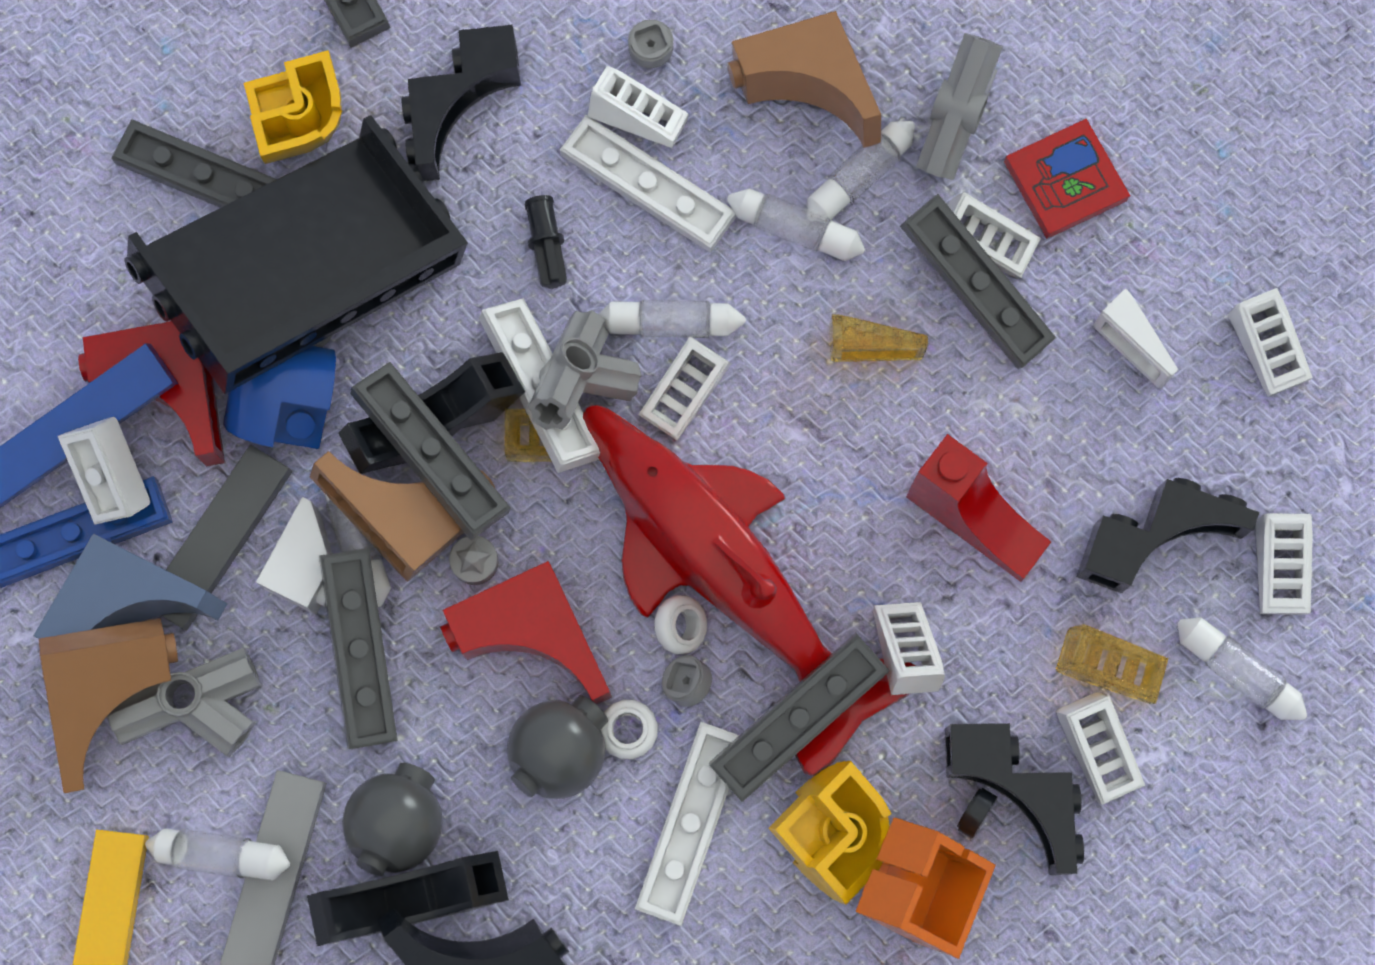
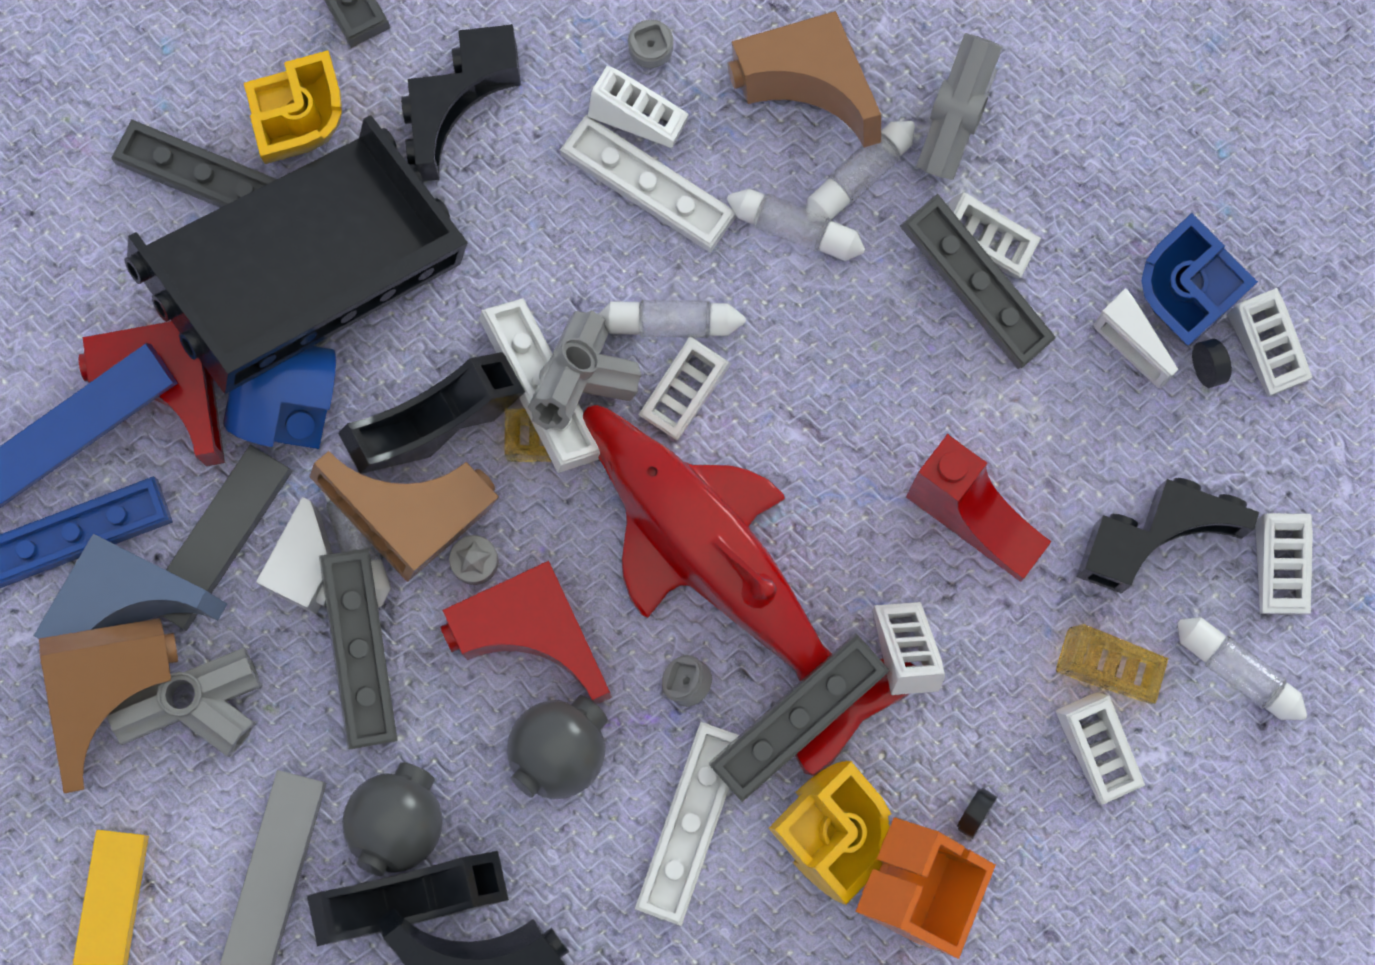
white slope [58,417,150,524] -> none
piece [145,829,290,880] -> none
dark grey tile [350,362,511,540] -> none
black axle [524,195,567,289] -> none
white piece [601,699,658,760] -> none
white piece [654,595,707,655] -> none
clear yellow slope [829,314,928,362] -> none
black arch [945,723,1084,875] -> none
red tile [1004,118,1131,239] -> none
none -> blue brick [1141,213,1258,347]
none -> black tile [1192,338,1232,388]

